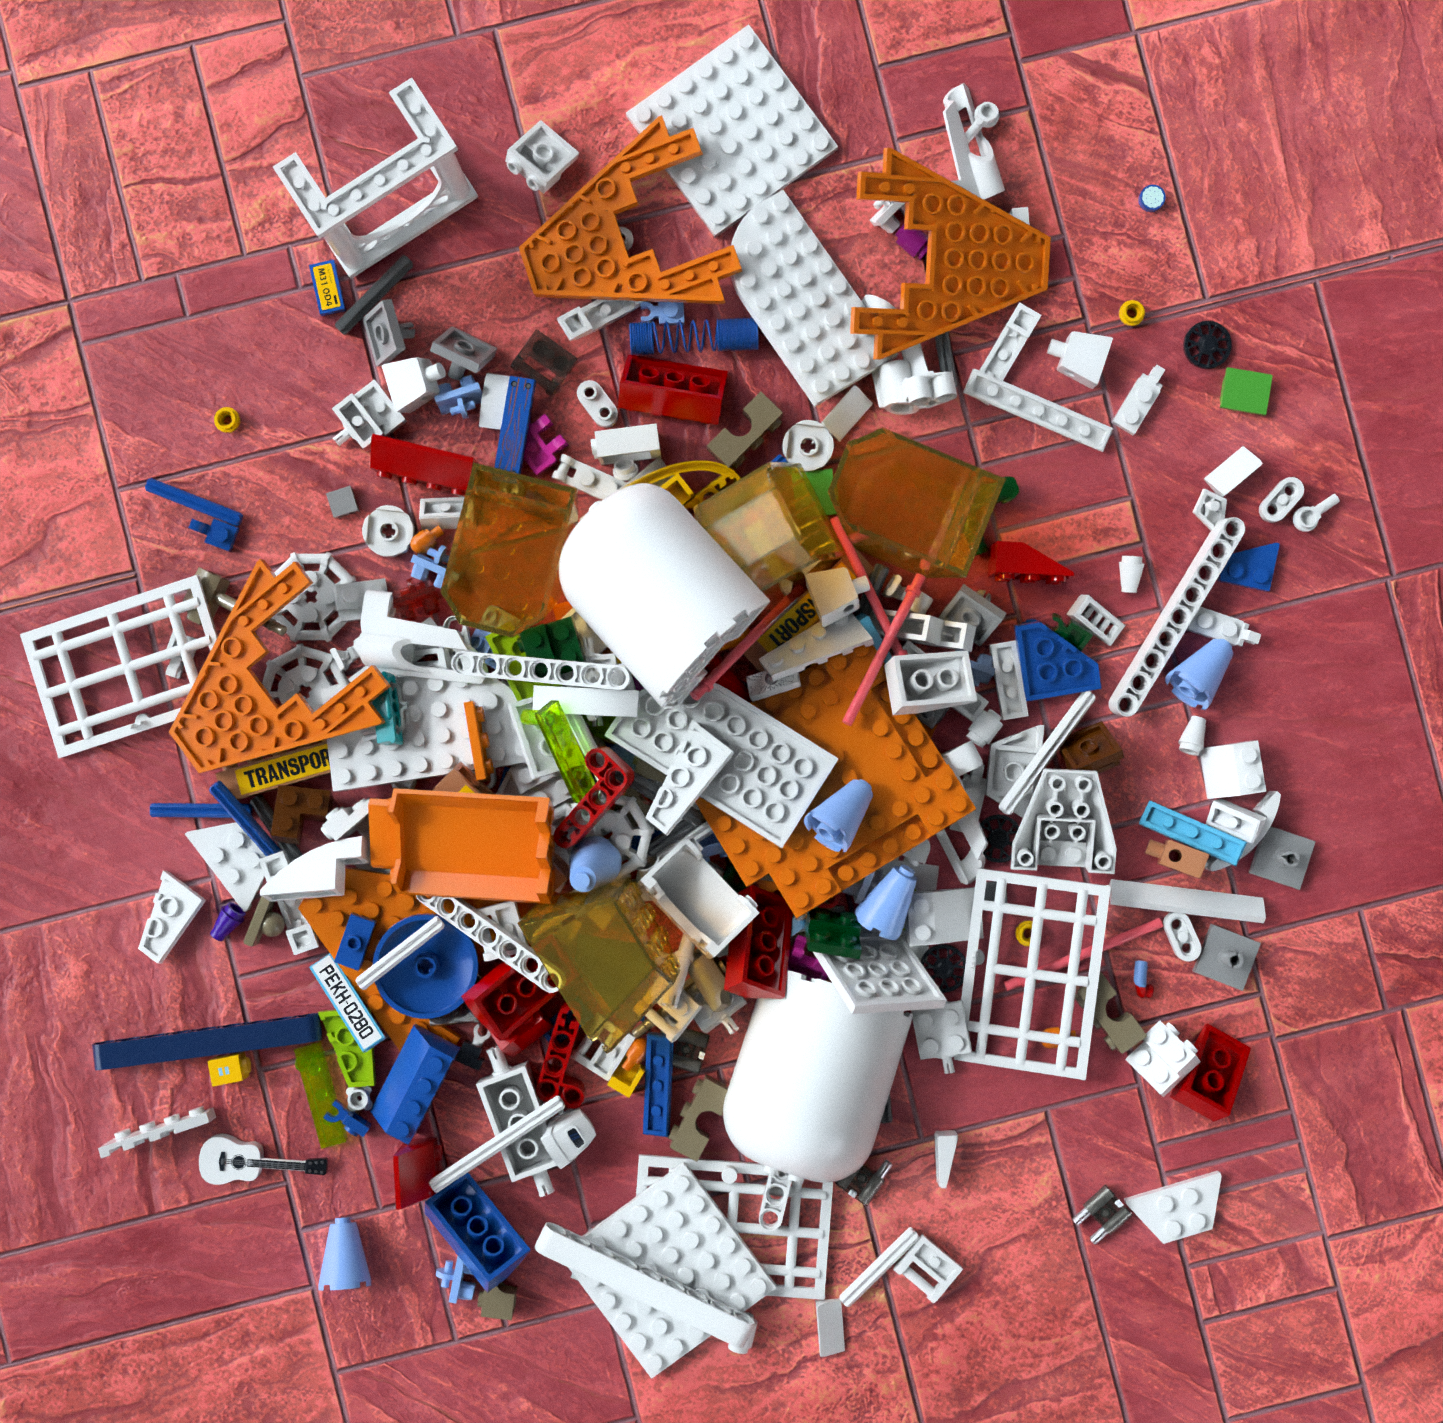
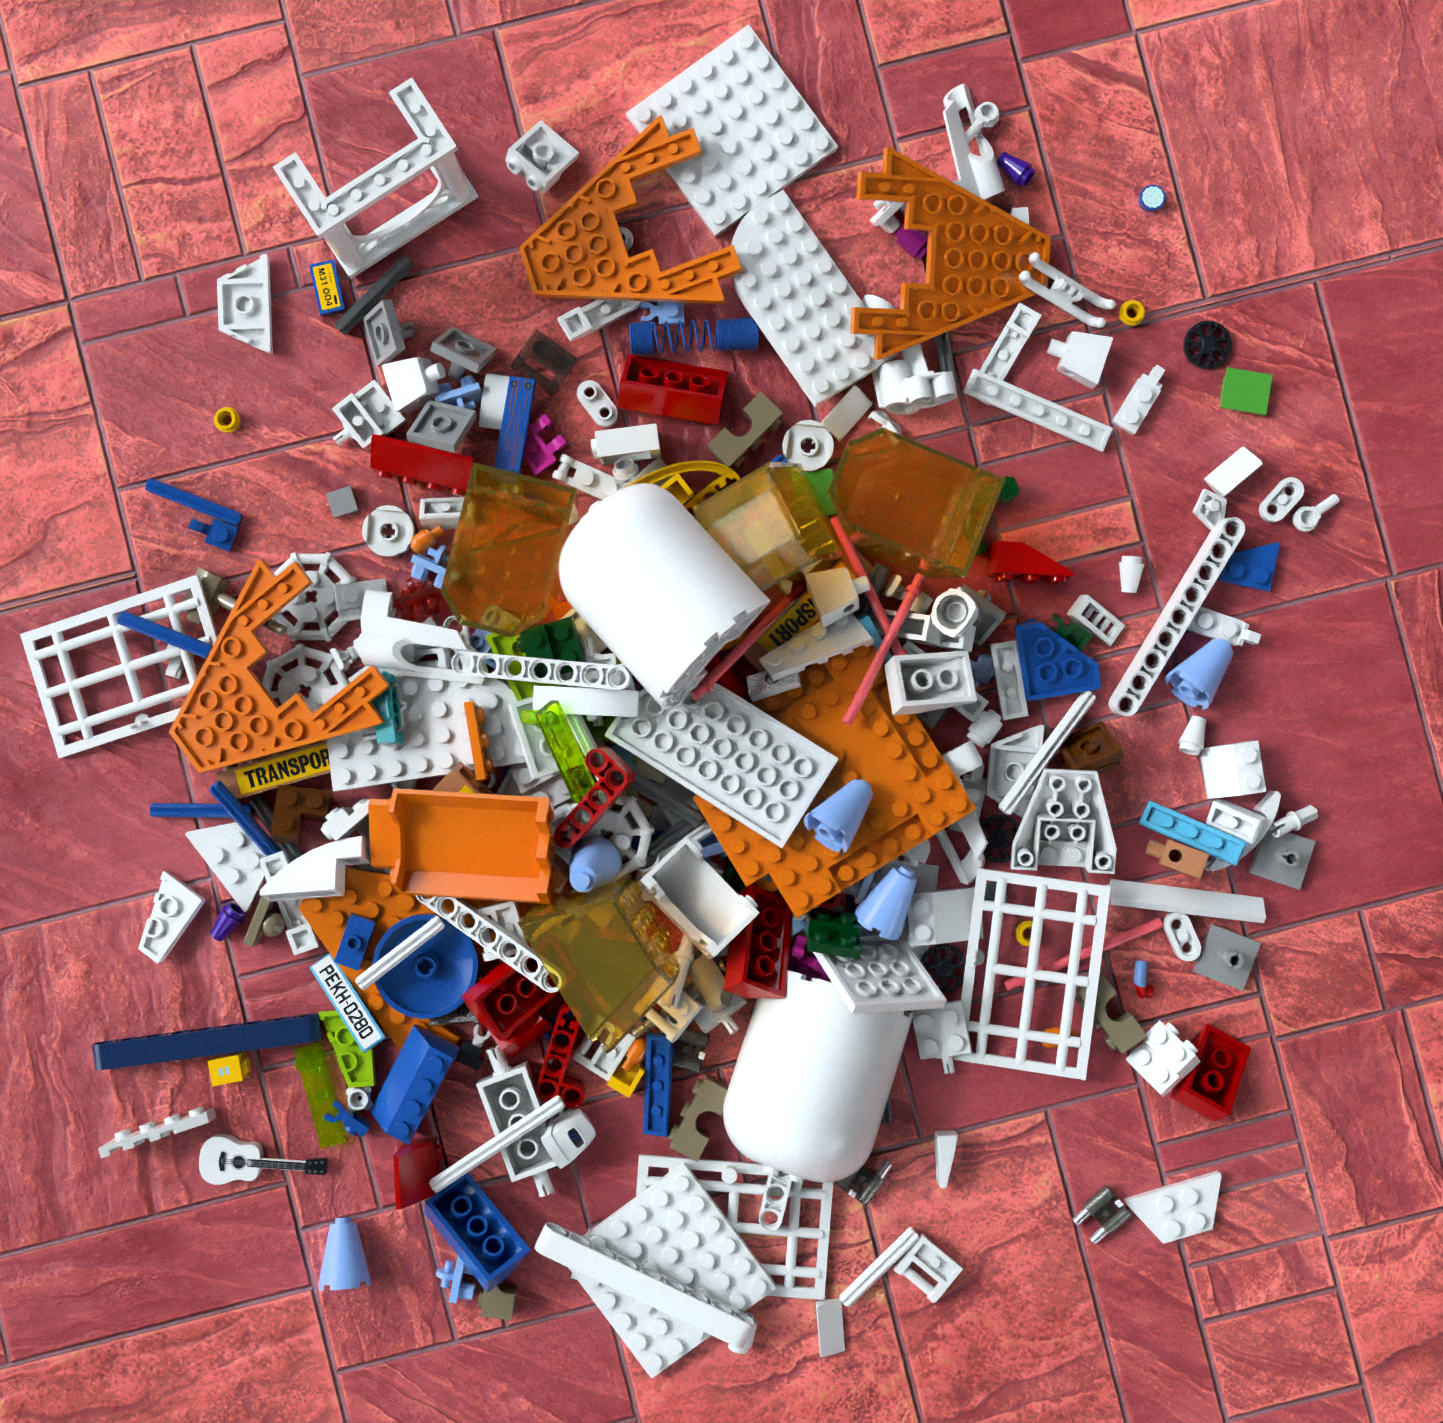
white wing [646,720,734,836] -> none
none -> blue axle [117,611,213,659]
none -> white wing [217,254,273,354]
none -> light grey tile [406,400,477,453]
none -> white piece [868,410,902,443]
none -> white helmet [930,586,979,638]
none -> dark purple cone [997,152,1035,187]
none -> white piece [1019,252,1116,328]
none -> white axle [1269,805,1318,838]

